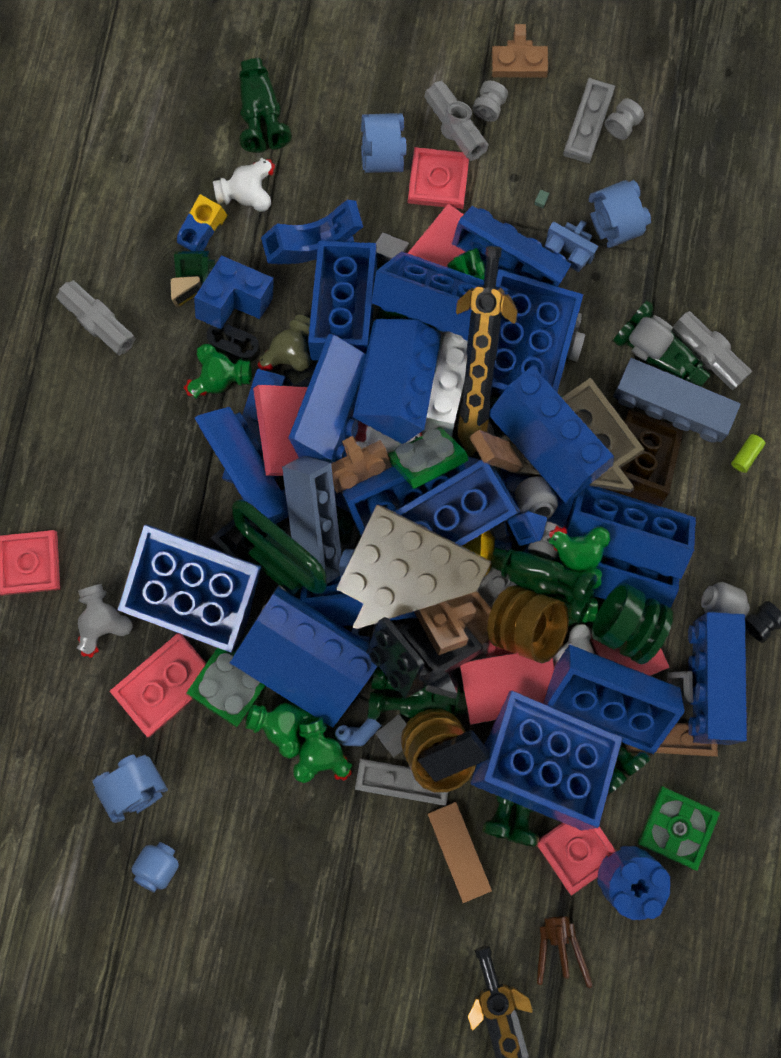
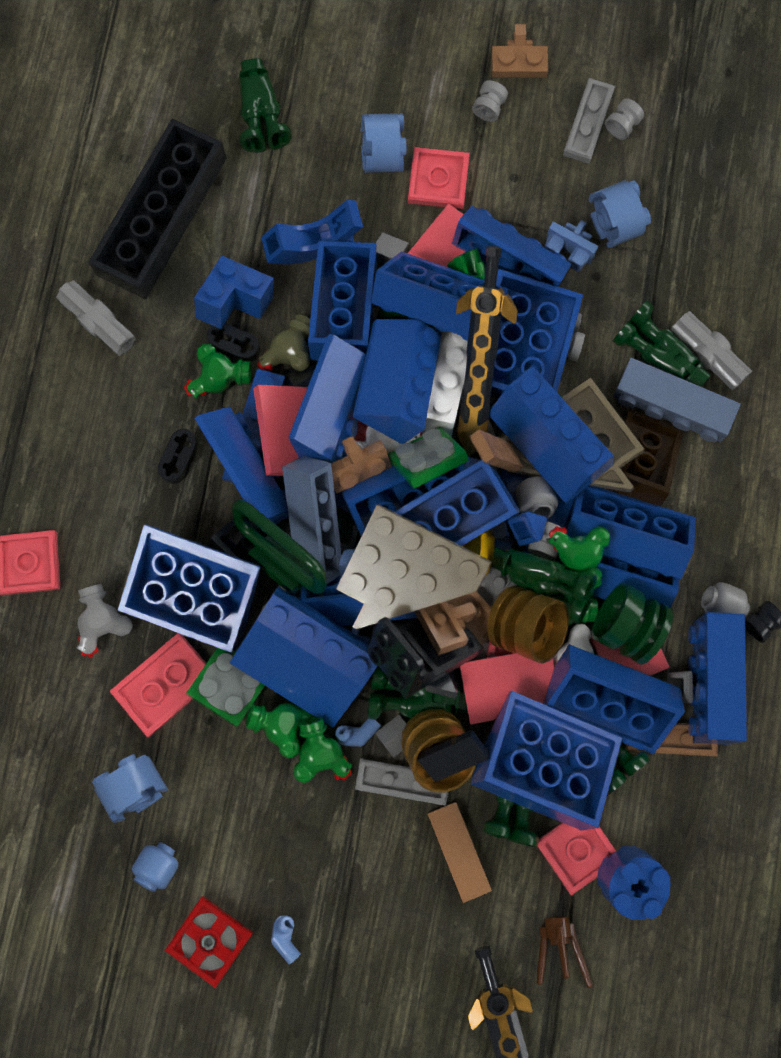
tan slope [171,276,203,308] -> none
dark green bracket [174,251,215,283] -> none
leg [177,194,227,251] -> none
white animal [213,158,276,212] -> none
light grey piece [424,81,489,161] -> none
sand green piece [534,190,549,208] -> none
light grey head [629,315,674,361] -> none
green piece [637,786,720,871] -> none
lime piece [731,434,766,473] -> none
none -> black brick [88,119,227,300]
none -> black beam [158,429,198,484]
none -> red piece [164,896,254,988]
none -> medium blue arm [271,915,301,965]

